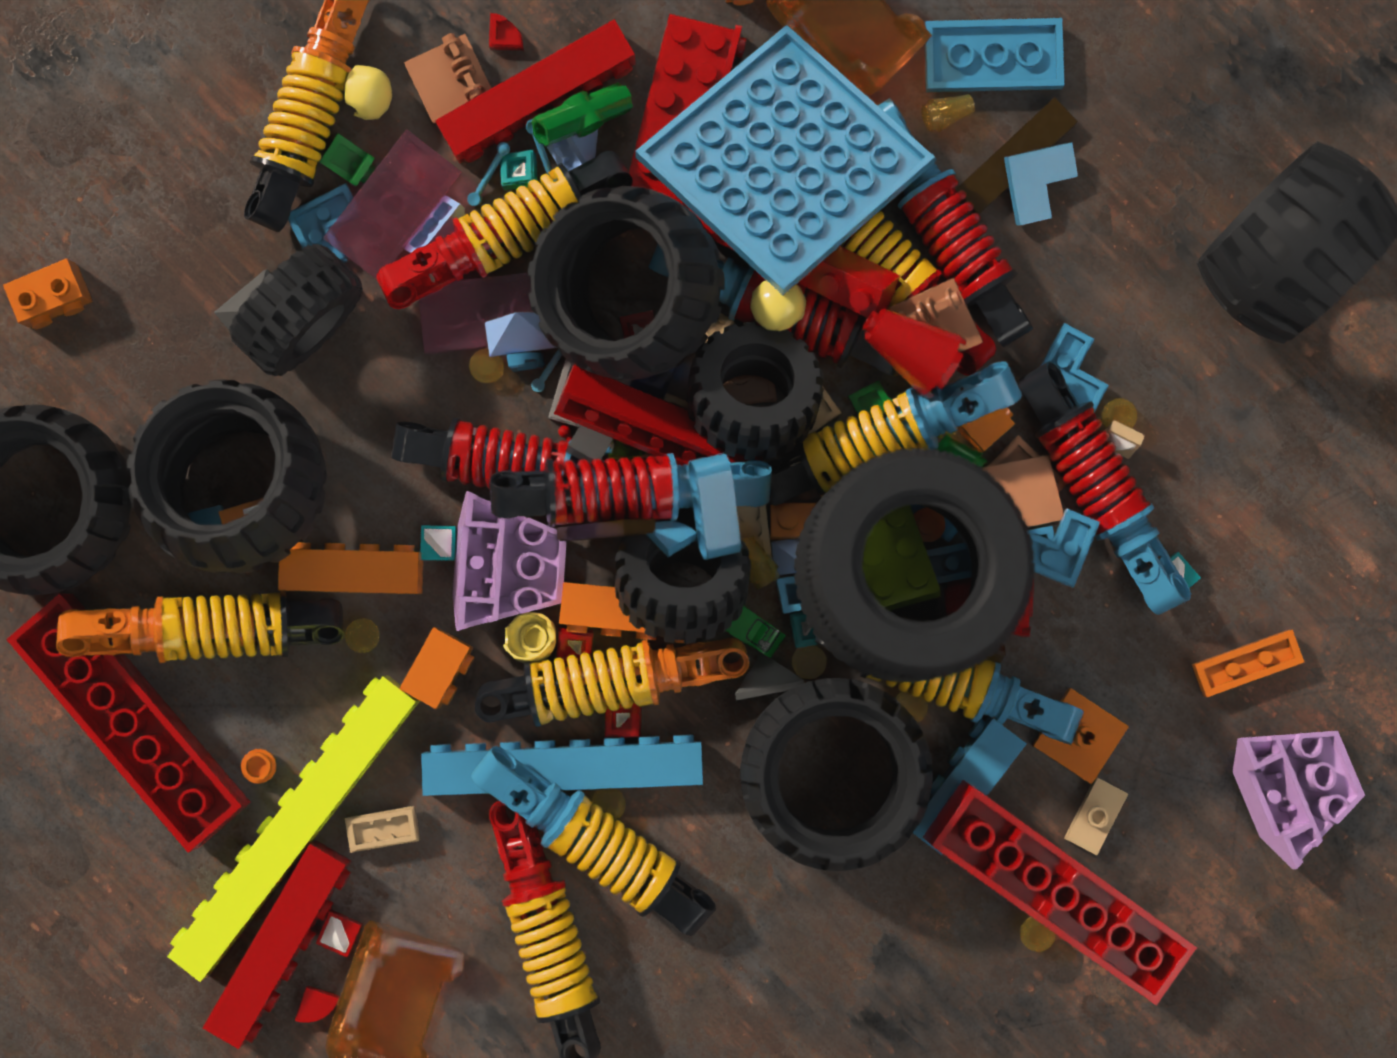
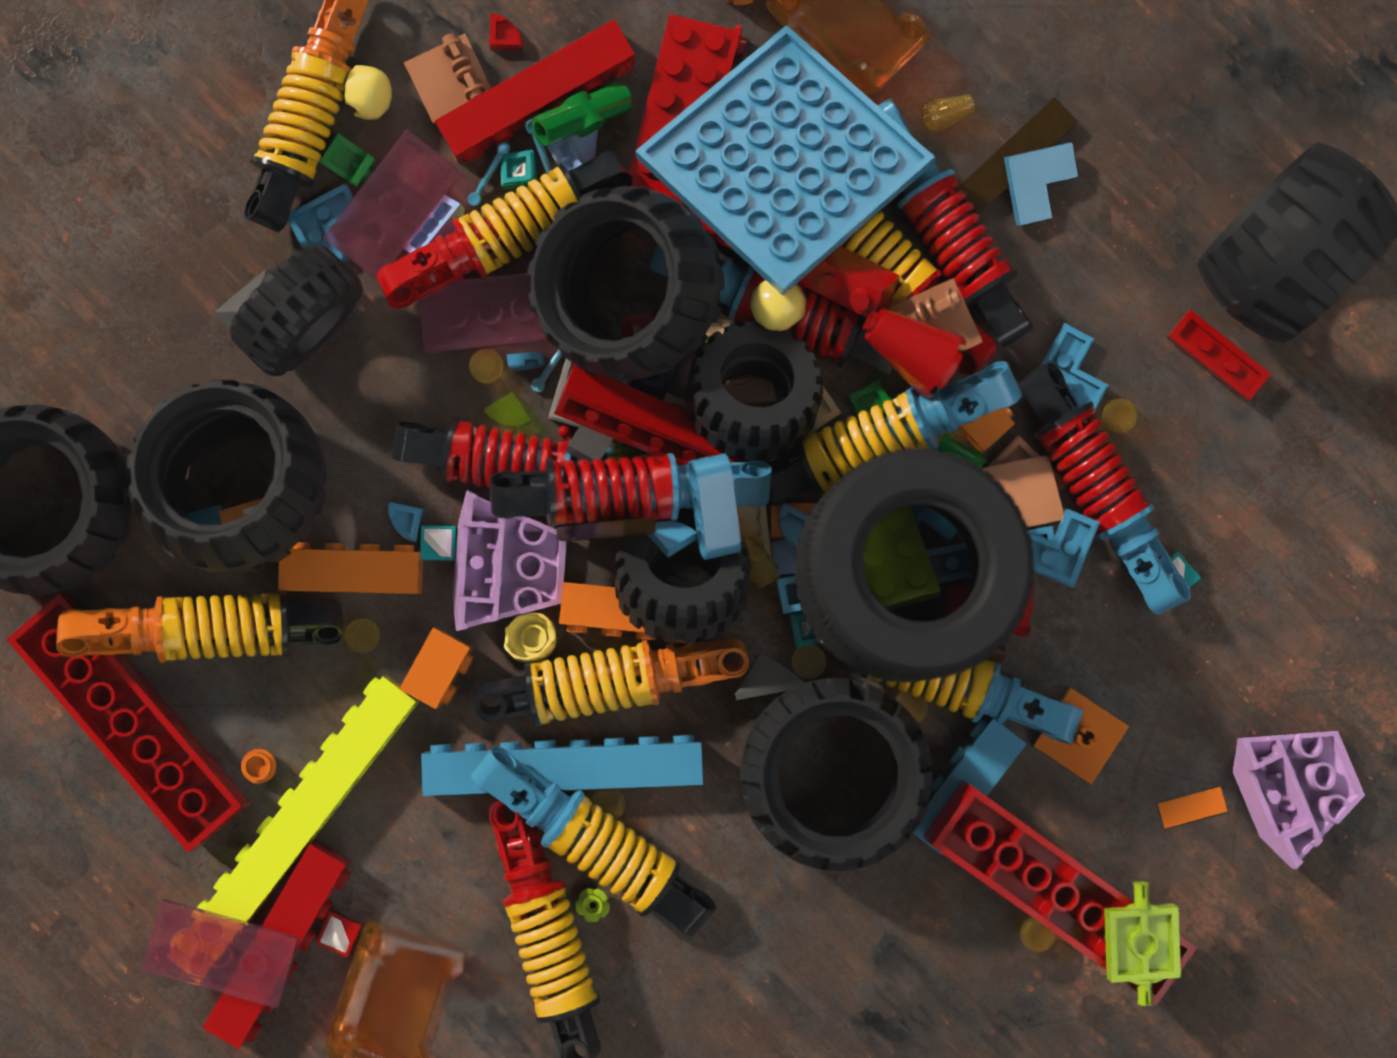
orange brick [3,258,93,329] -> none
red tile [295,985,341,1023] -> none
tan plate [345,806,421,853] -> none
light blue slope [485,312,557,357] -> none
red tile [555,628,594,665] -> none
red tile [605,702,642,738] -> none
green leg [726,605,786,659] -> none
plate [914,508,945,542] -> none
dark azure plate [924,18,1065,92] -> none
tan plate [1064,777,1128,855] -> none
tan tile [1106,420,1145,459] -> none
orange plate [1191,629,1304,697] -> none
none -> clear pink plate [141,899,300,1008]
none -> dark azure tile [388,502,424,543]
none -> clear neon green tile [483,391,532,426]
none -> lime plate [575,888,610,923]
none -> dark azure tile [779,502,809,550]
none -> lime plate [1104,881,1181,1006]
none -> orange sticker [1158,786,1228,829]
none -> red plate [1166,309,1271,402]

